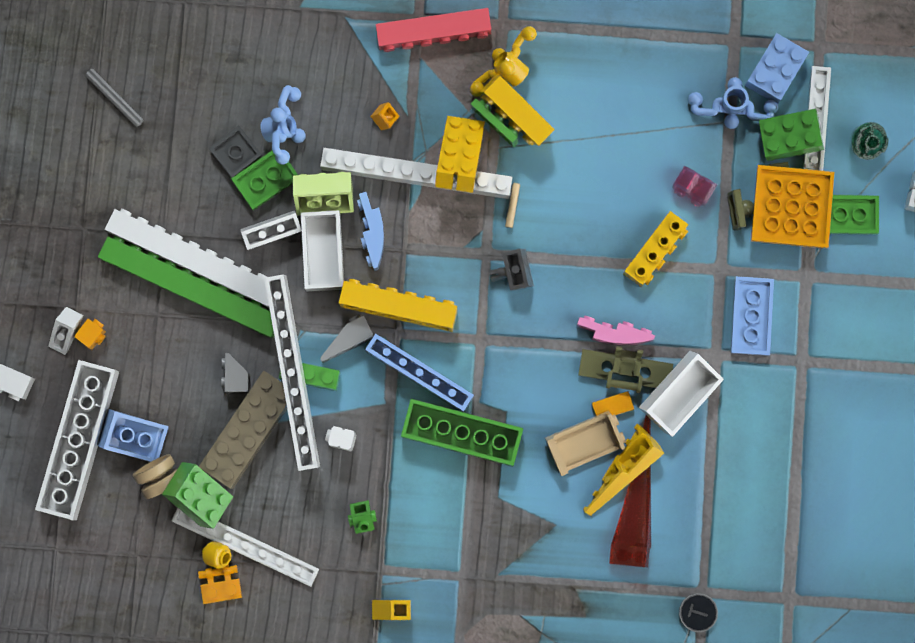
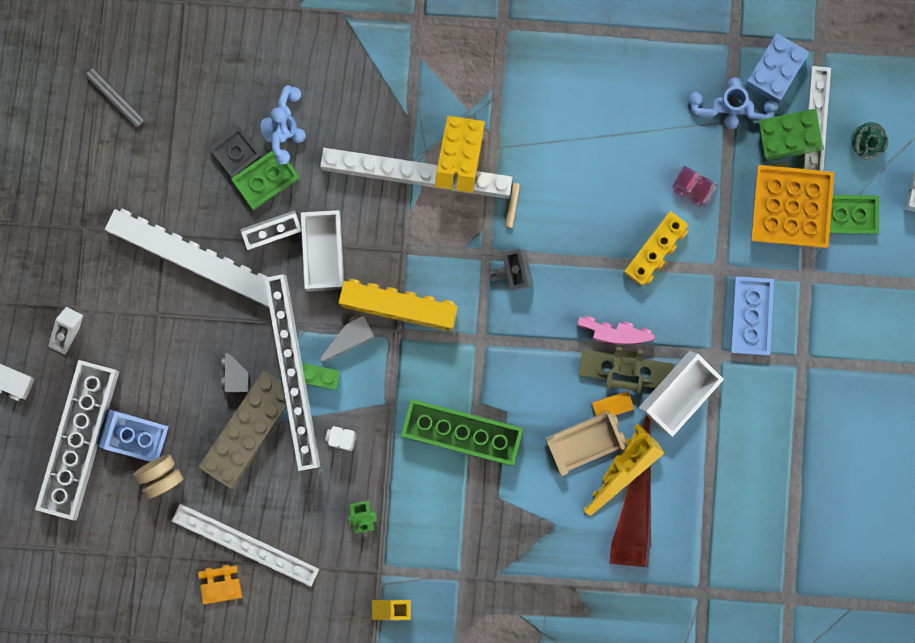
light orange brick [74,319,106,350] -> none
bright green brick [98,236,274,339] -> none
bright green brick [162,462,233,529] -> none
yellow head [202,541,231,569] -> none
yellowish green brick [293,172,354,216] -> none
light blue slope [357,192,384,271] -> none
light blue brick [365,333,474,413] -> none
light orange slope [370,102,400,130] -> none
coral brick [376,8,491,52] -> none
yellow wheel [470,26,537,97] -> none
bright green plate [471,98,519,148] -> none
yellow piece [480,75,555,146] -> none
black tile [679,593,718,632] -> none
olive tile [727,189,754,231] -> none

